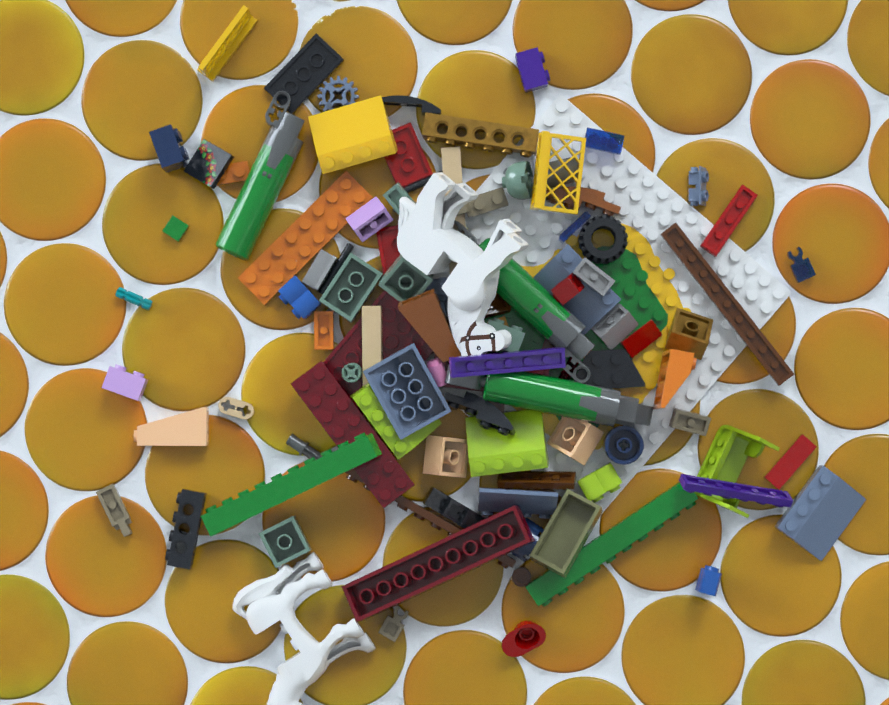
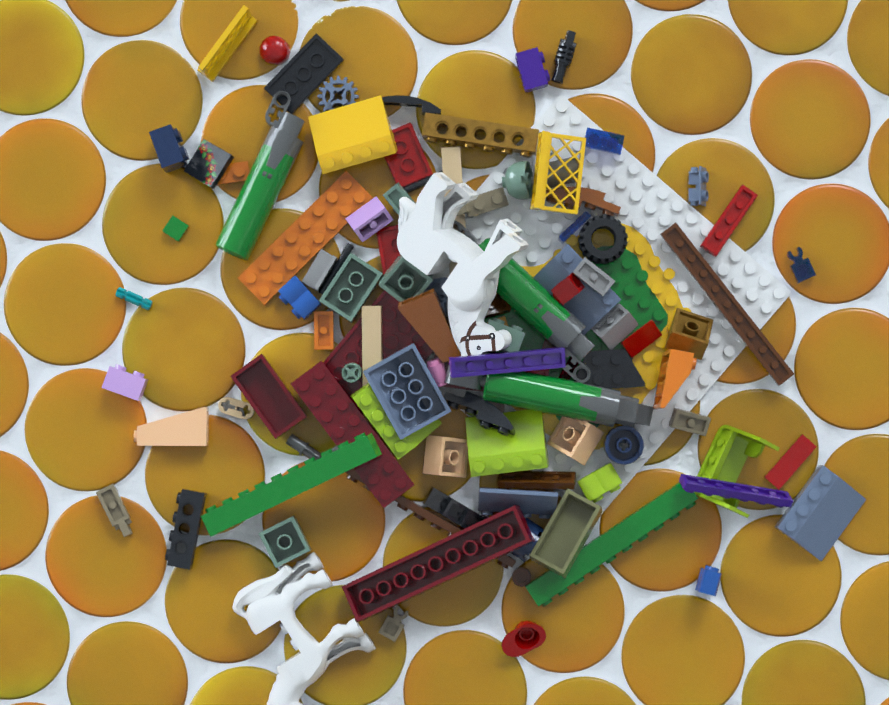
none -> dark red piece [230,354,308,439]
none -> red hair [259,36,291,65]
none -> black hinge [551,30,577,84]

